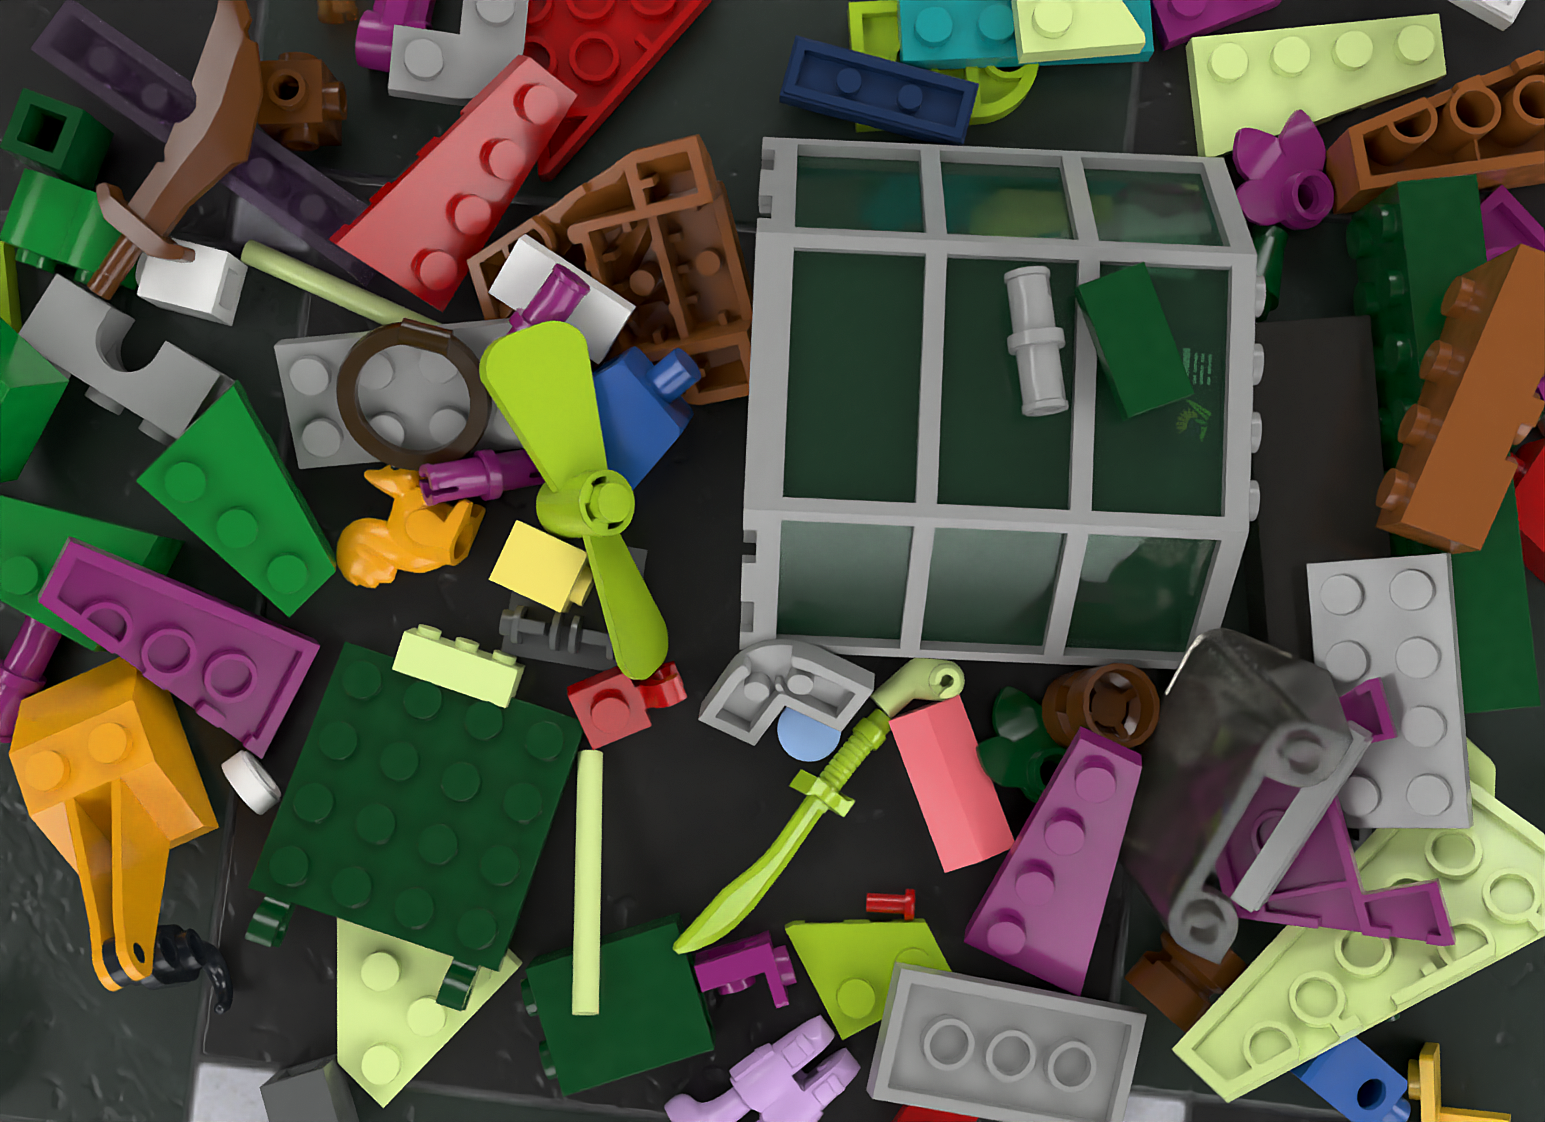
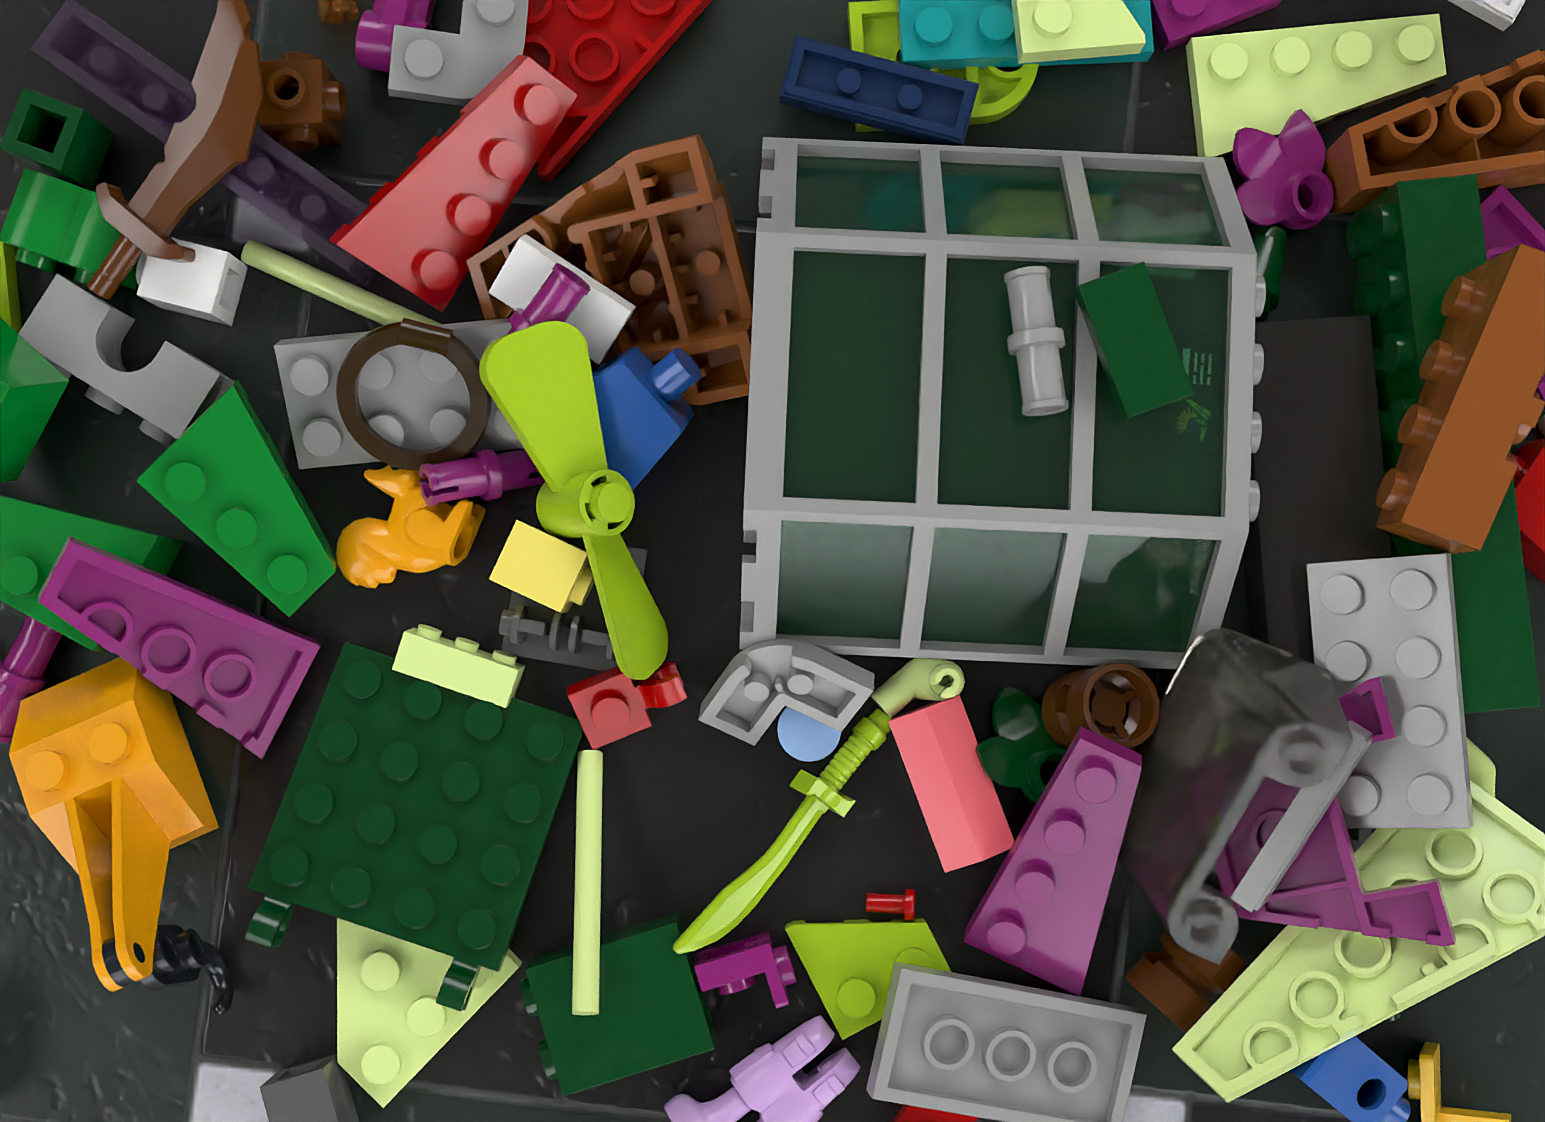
white tile [221,750,281,815] -> none

